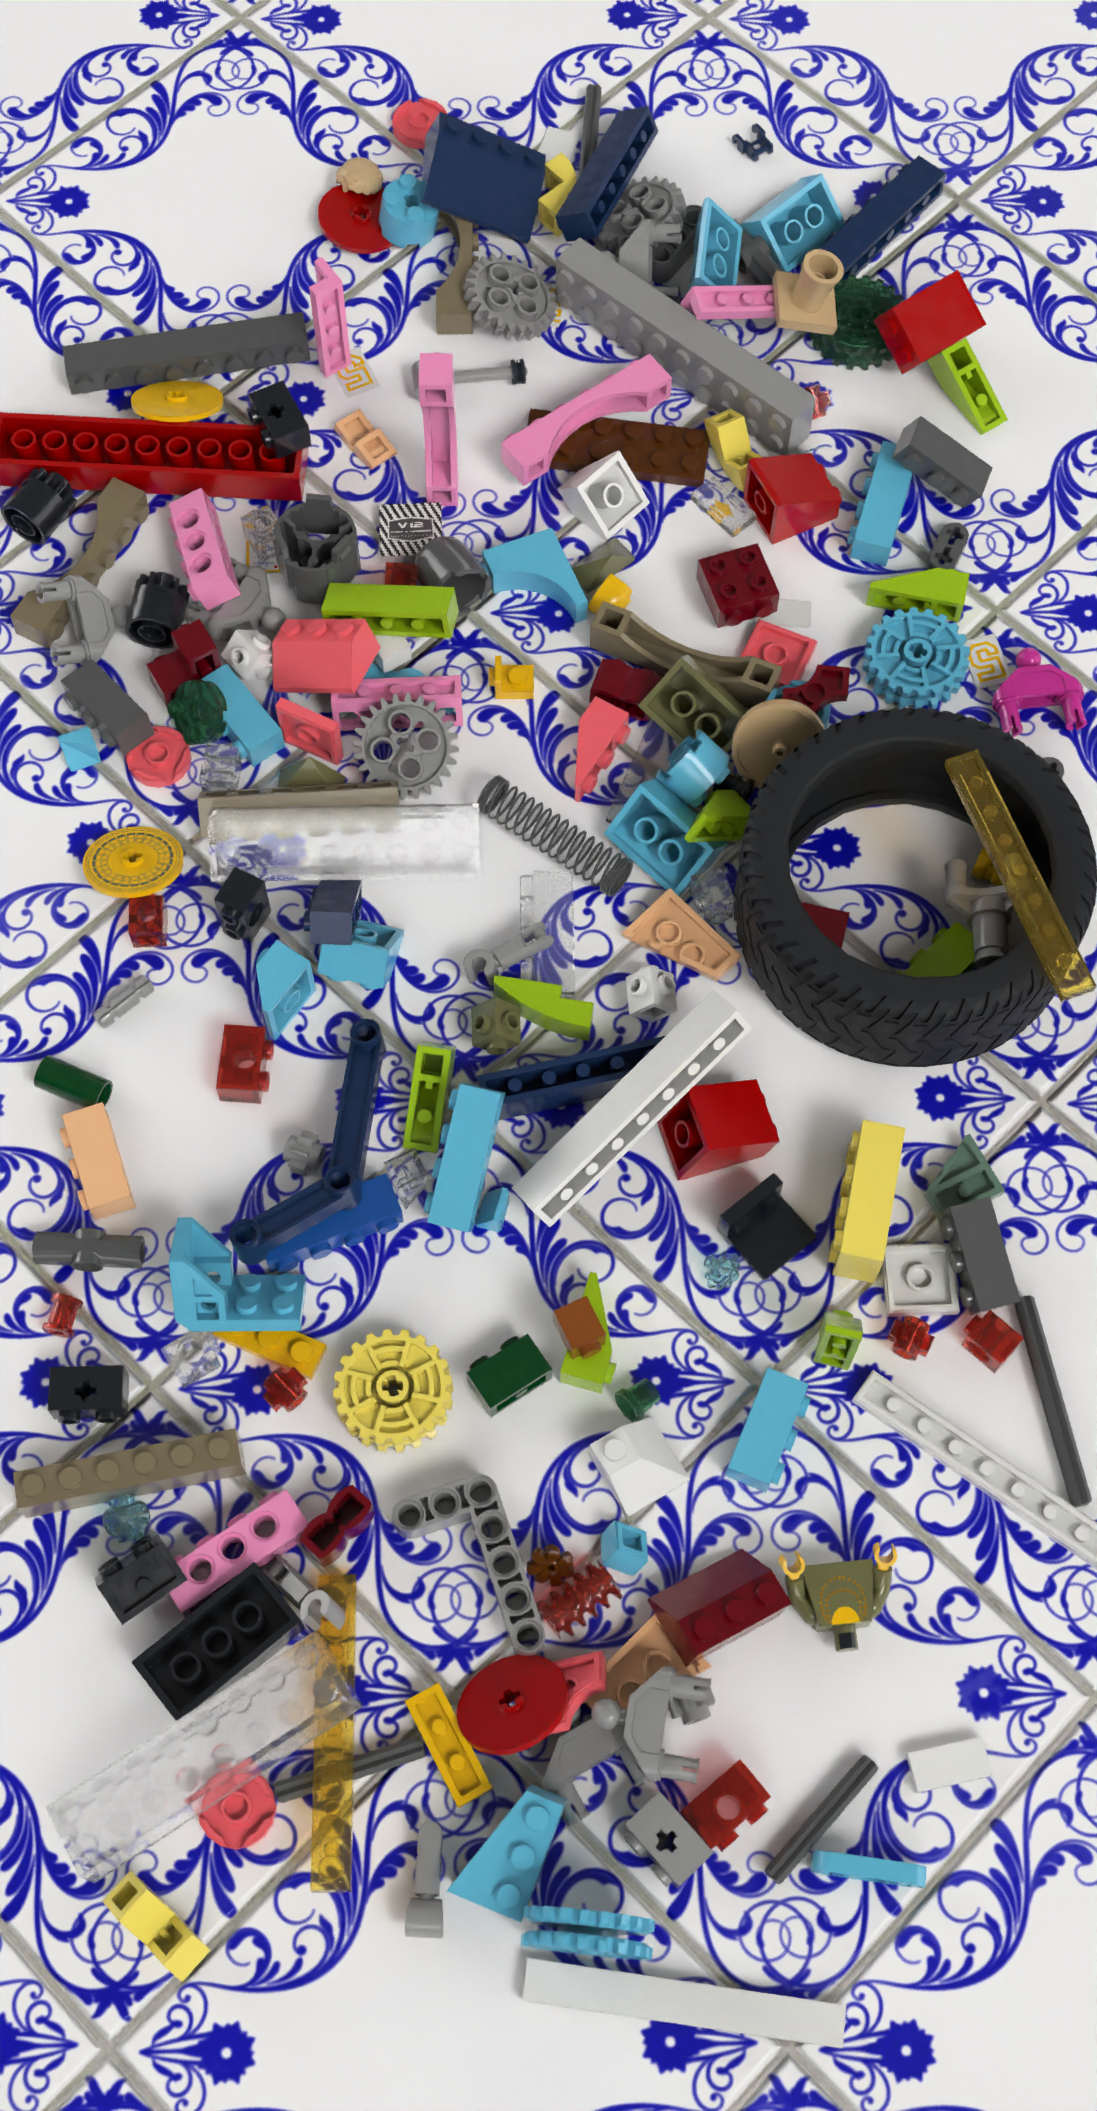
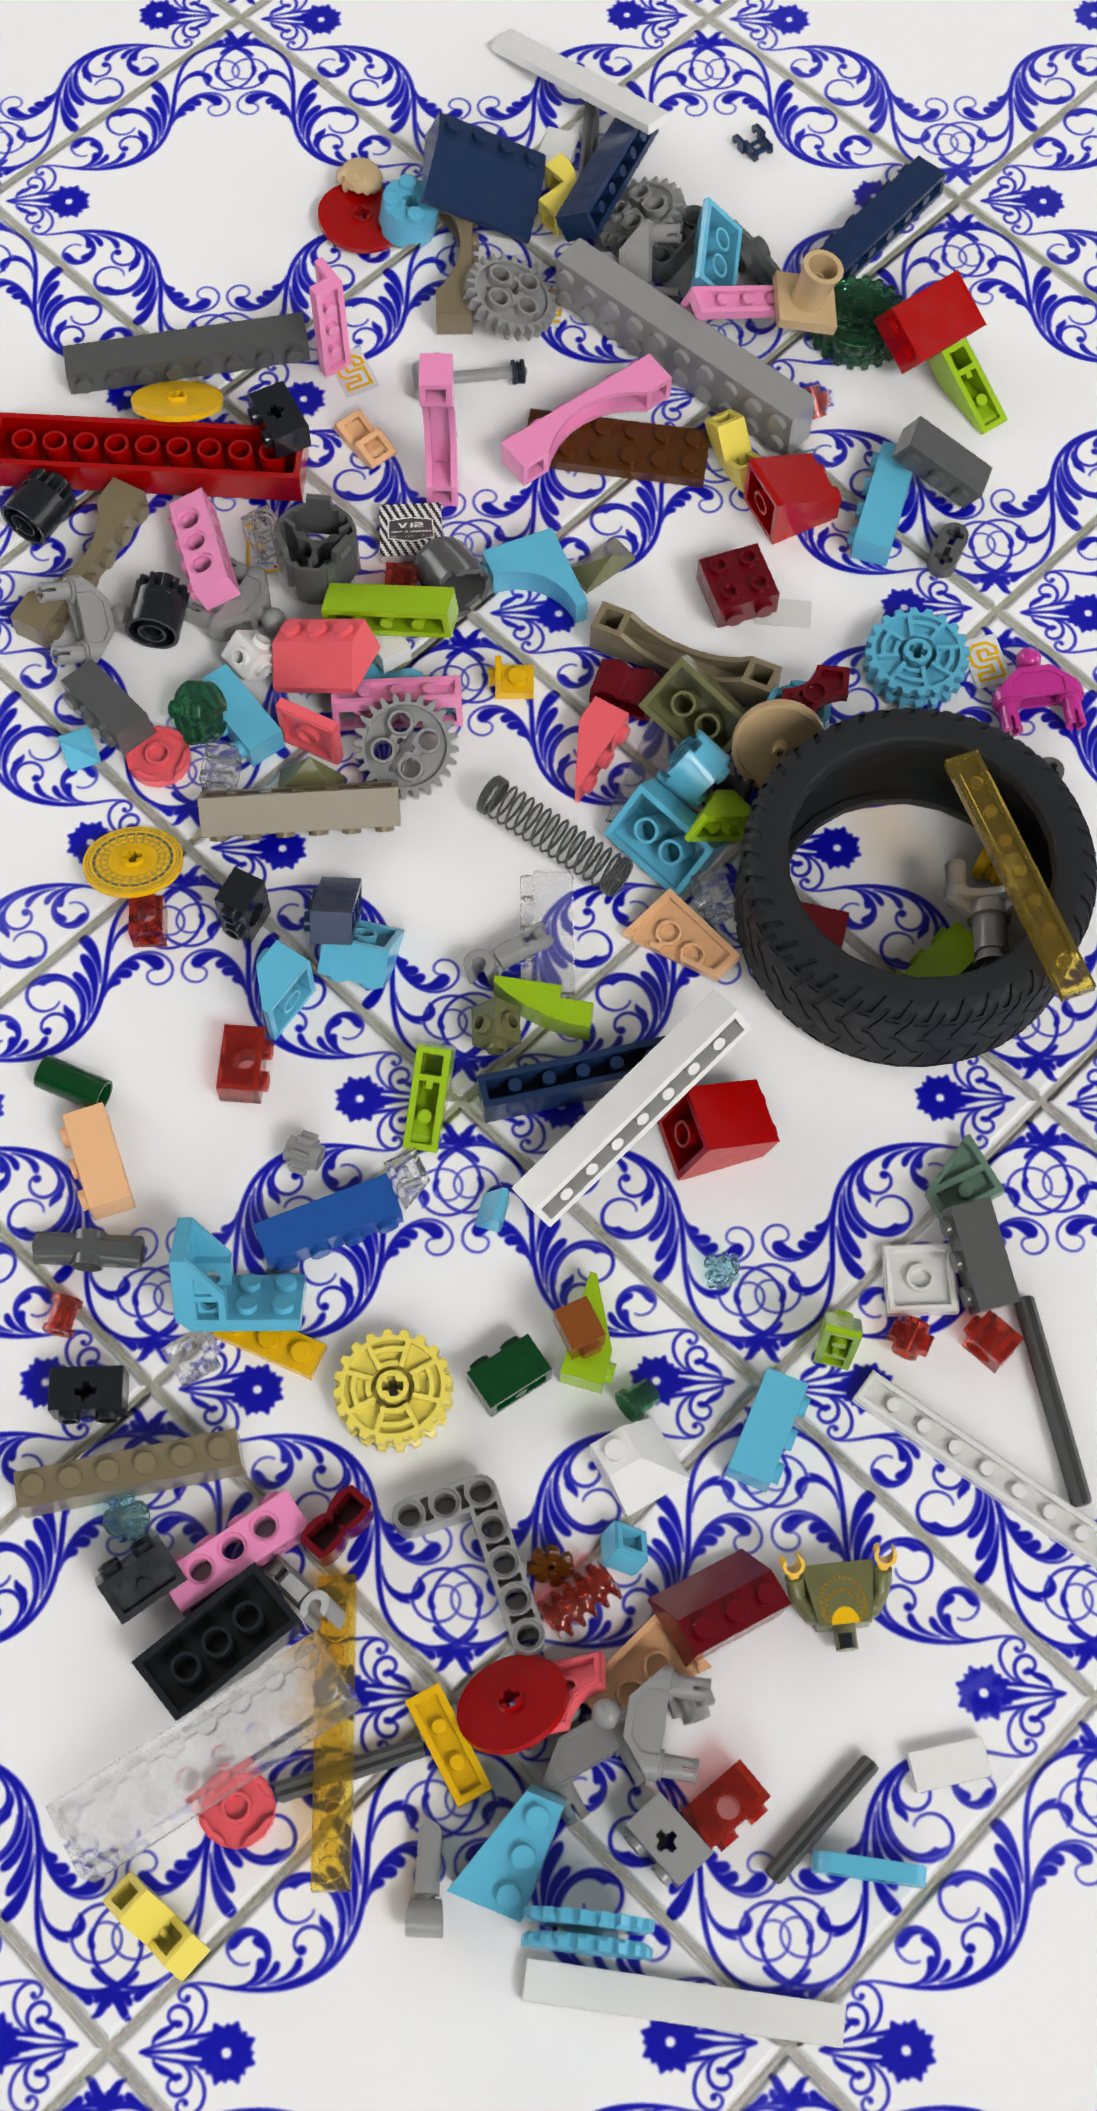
light grey axle [93,975,154,1028] -> none
dark red brick [146,619,221,710] -> none
clear piece [207,804,481,882] -> none
dark blue piece [229,1019,386,1265] -> none
clear red gear [262,1367,308,1412] -> none
coral tile [392,98,447,149] -> none
medium azure brick [424,1083,505,1232] -> none
white slope [557,451,650,540] -> none
yellow piece [588,573,632,614] -> none
white brick [626,965,677,1023] -> none
clear tile [691,476,756,538] -> none
black bracket [717,1173,816,1280] -> none
coral tile [740,619,817,688] -> none
medium azure slope [741,173,845,272] -> none
light yellow brick [828,1120,905,1283] -> none
lime slope [866,568,970,623] -> none
none -> white tile [491,29,669,135]

